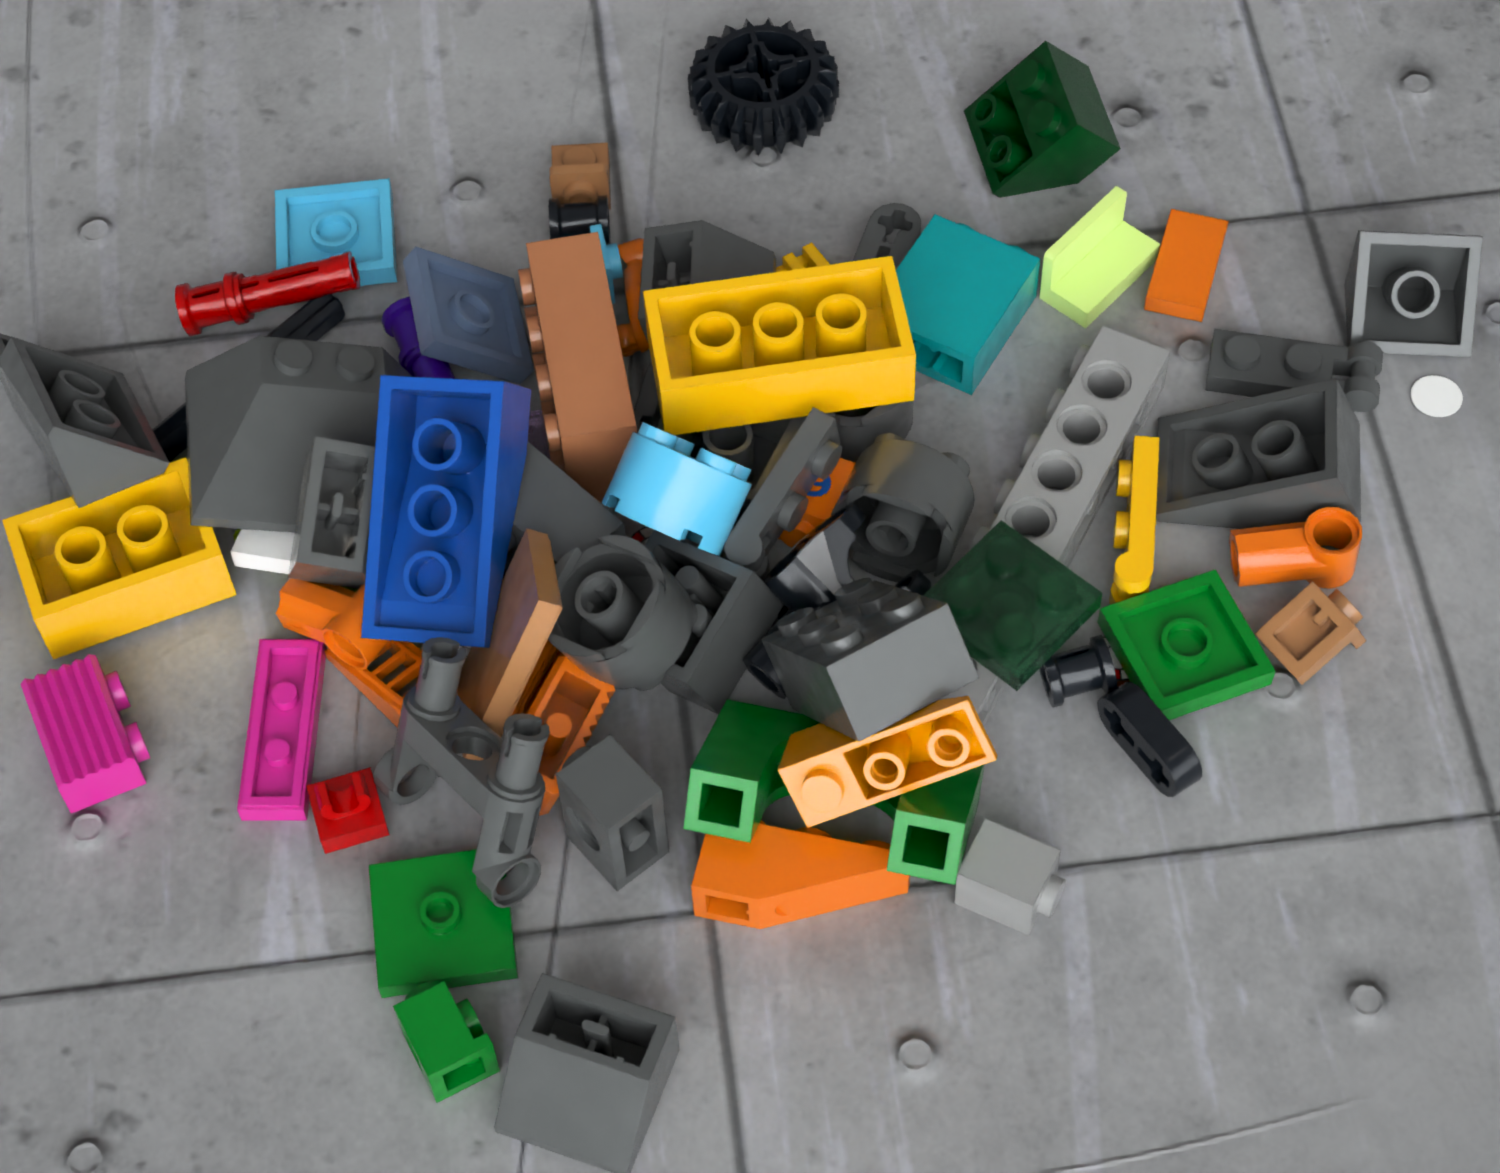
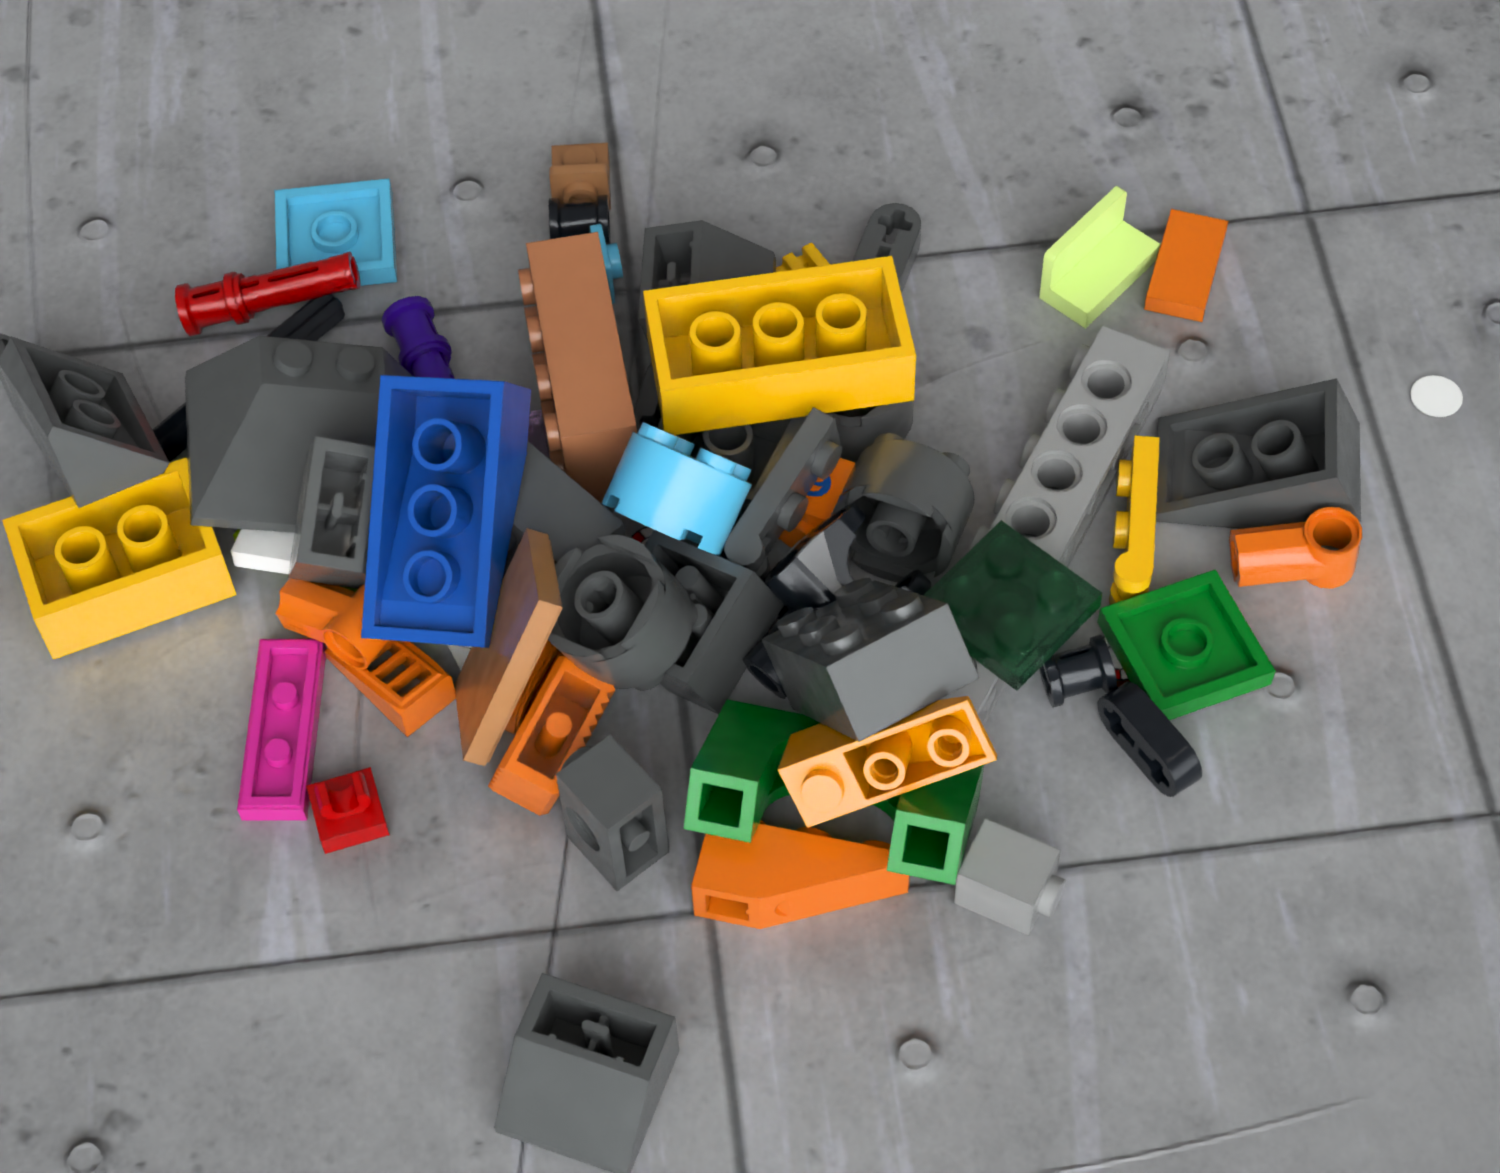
dark pink brick [20,654,151,814] -> none
green plate [369,849,519,998] -> none
dark grey connector [374,637,550,908] -> none
green brick [393,980,500,1103] -> none
sand blue plate [403,246,534,384] -> none
orange arm [617,238,649,357] -> none
black gear [688,17,839,156] -> none
teal brick [896,214,1041,395] -> none
dark green slope [964,41,1121,198] -> none
dark grey plate [1205,329,1383,412] -> none
medium nougat bracket [1254,581,1366,685] -> none
dark grey slope [1344,230,1483,357] -> none

